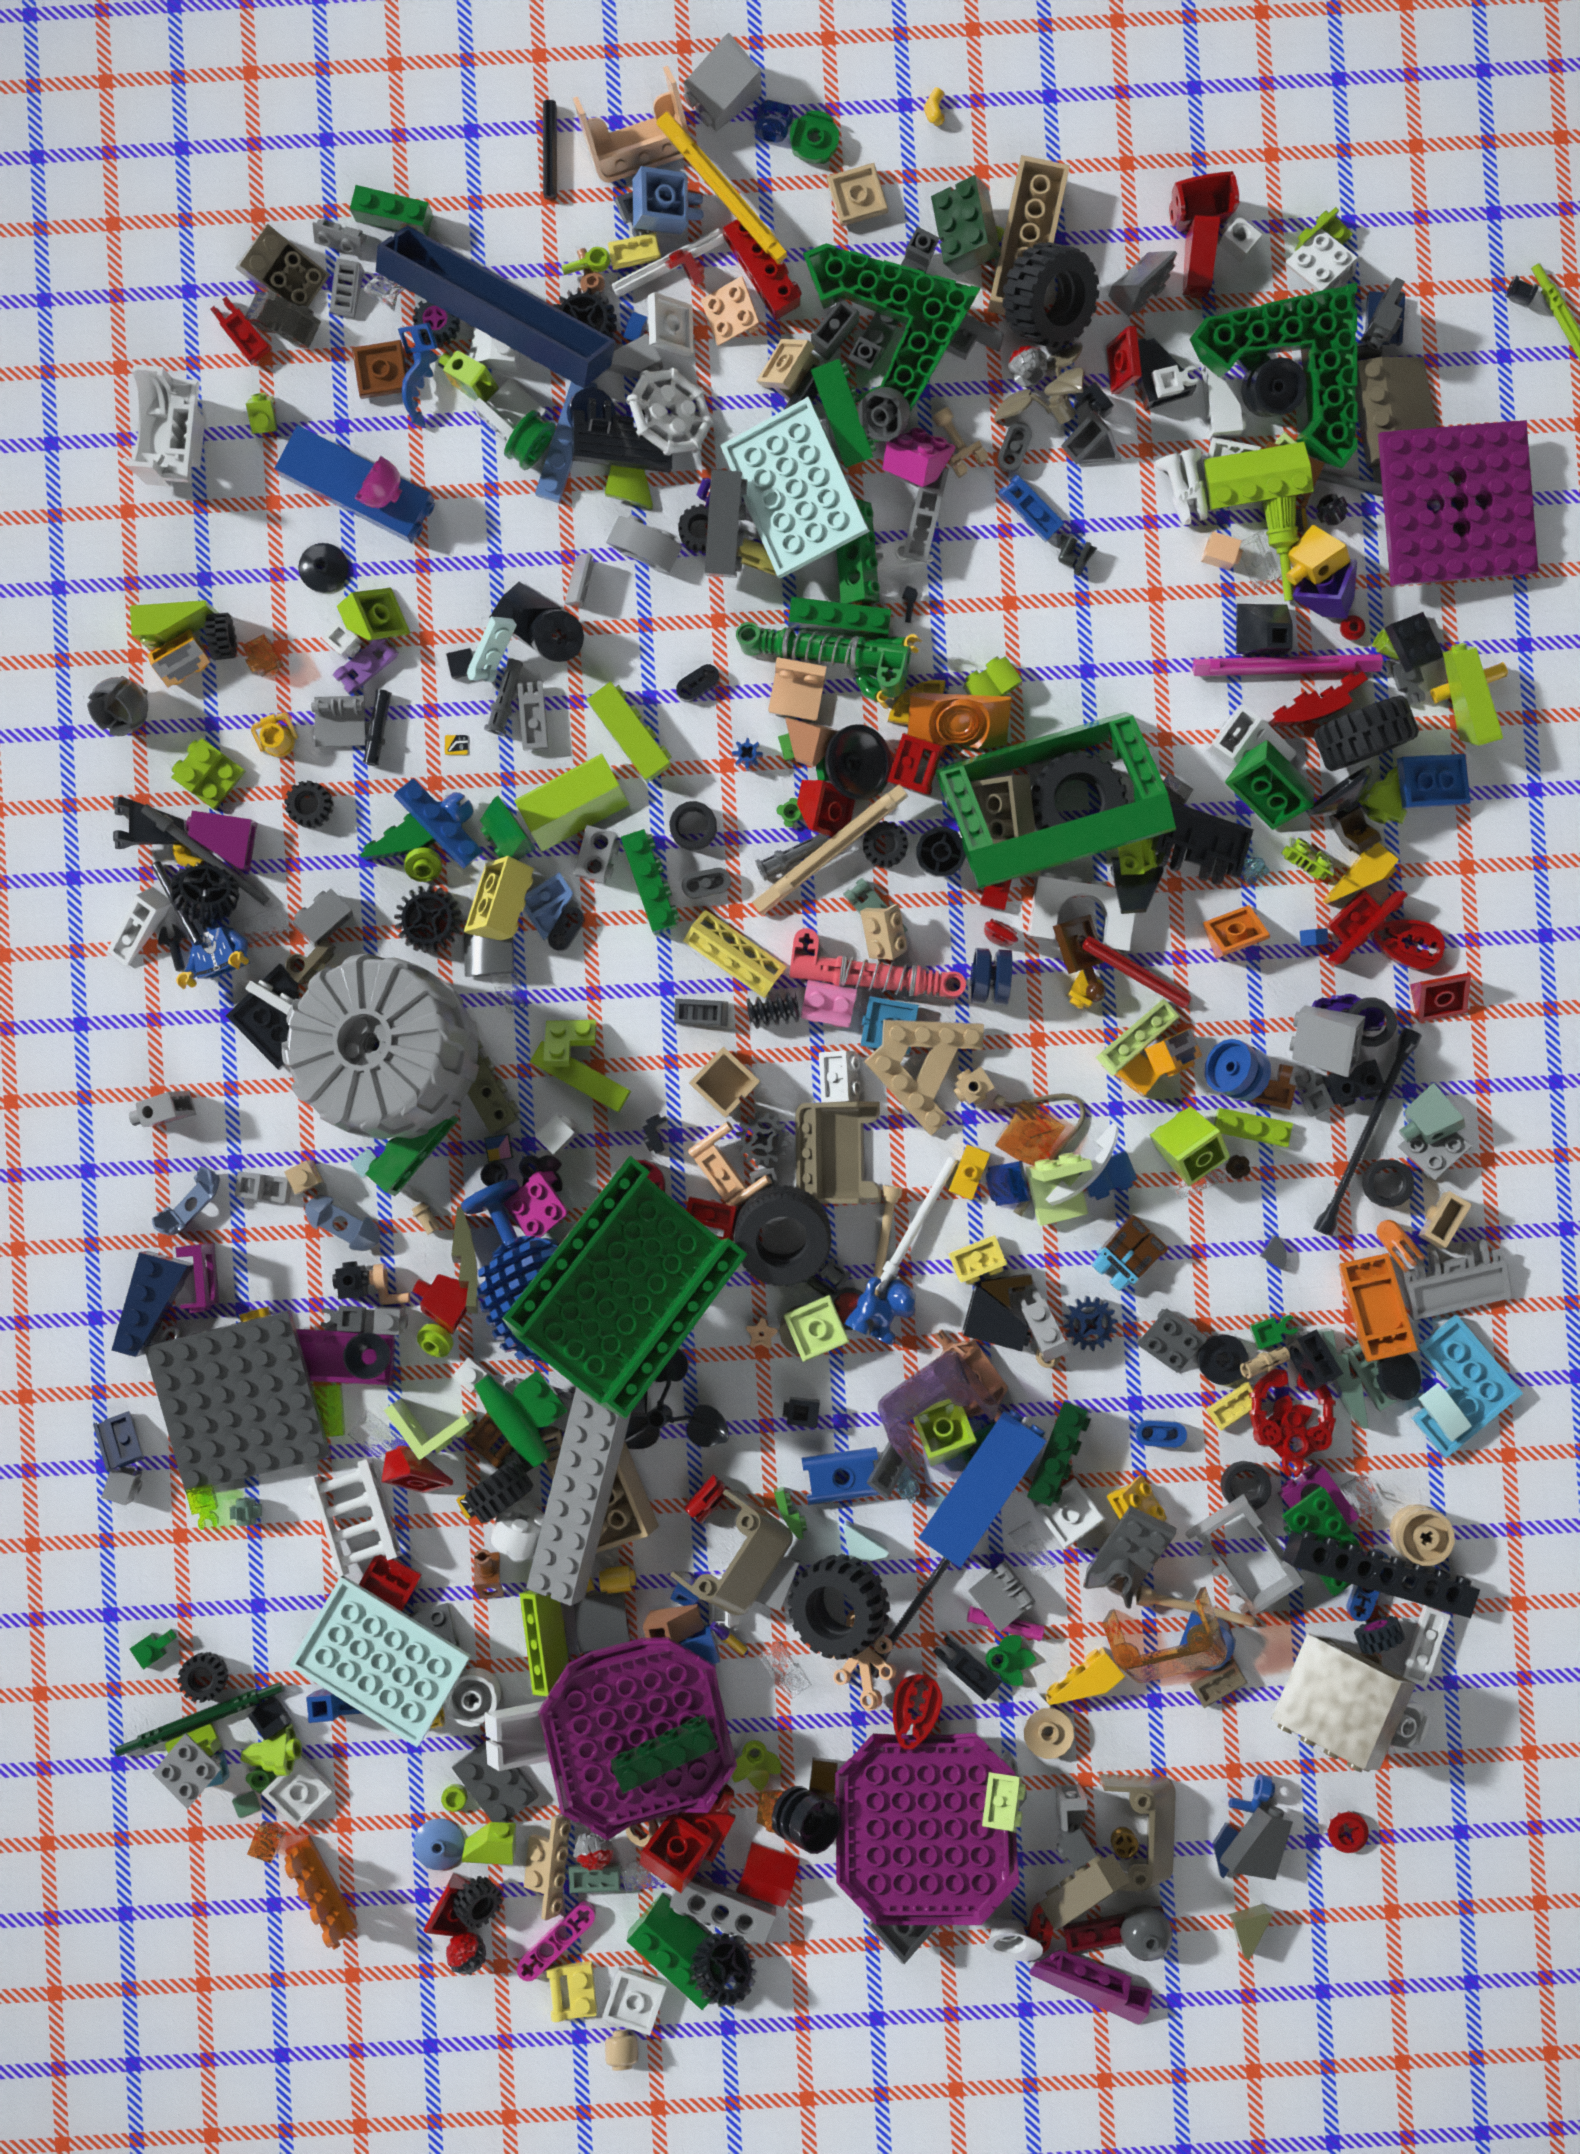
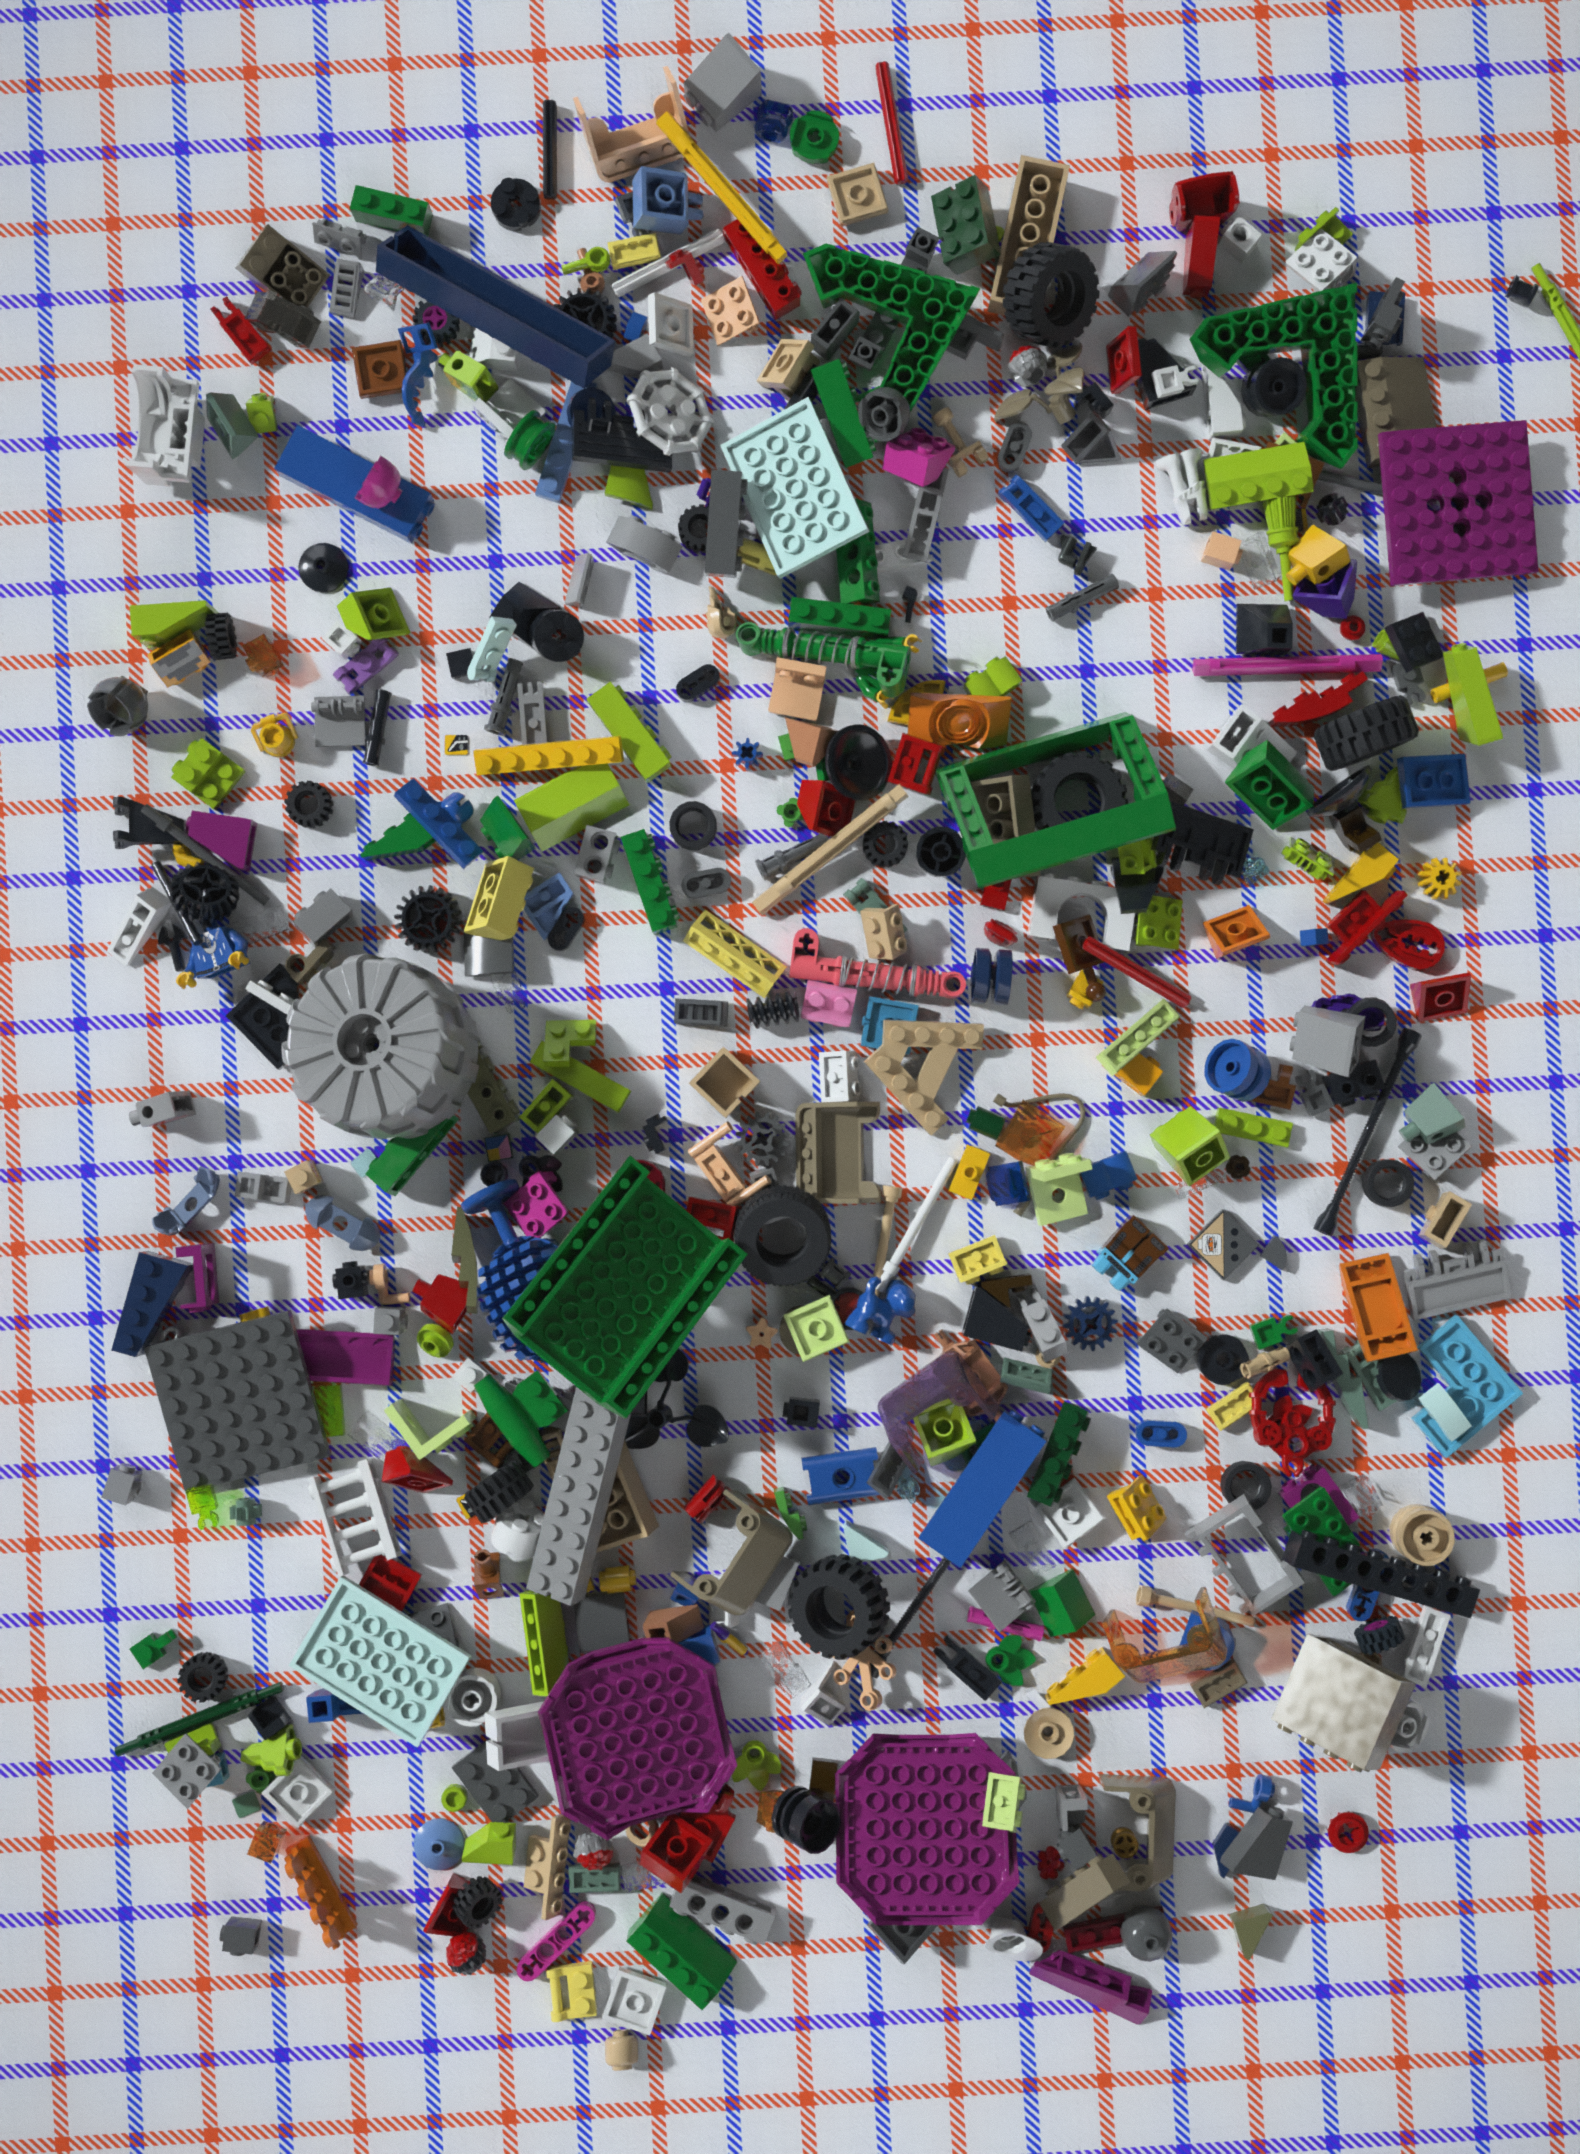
dark blue plate [93,1411,144,1472] -> none
dark grey plate [320,1306,366,1333] -> none
black piece [343,1332,390,1379] -> none
lime plate [404,848,442,882] -> none
tan pin [412,1202,441,1235] -> none
dark green brick [610,1714,718,1794] -> none
black gear [689,1933,757,2007] -> none
red slope [736,1842,800,1908] -> none
red piece [893,1674,943,1751] -> none
yellow arm [924,87,945,127] -> none
tan brick [953,1067,995,1106] -> none
white slope [1045,1123,1119,1206] -> none
dark grey plate [1083,1506,1177,1609] -> none
brick [1145,1028,1203,1077] -> none
orange arm [1376,1220,1426,1273] -> none
none -> sand green slope [206,392,259,460]
none -> dark grey brick [220,1916,262,1956]
none -> yellow plate [473,736,624,775]
none -> black plate [491,177,541,231]
none -> lime brick [519,1079,574,1134]
none -> tan piece [705,586,737,639]
none -> white slope [801,1661,846,1726]
none -> red axle [875,61,908,185]
none -> dark green brick [966,1106,1006,1140]
none -> sand green plate [1000,1357,1053,1394]
none -> green slope [1028,1568,1096,1637]
none -> red plant [1037,1846,1065,1880]
none -> dark grey pin [1046,574,1119,622]
none -> lime hinge [1133,896,1183,950]
none -> tile [1187,1209,1259,1280]
none -> yellow gear [1418,858,1462,900]

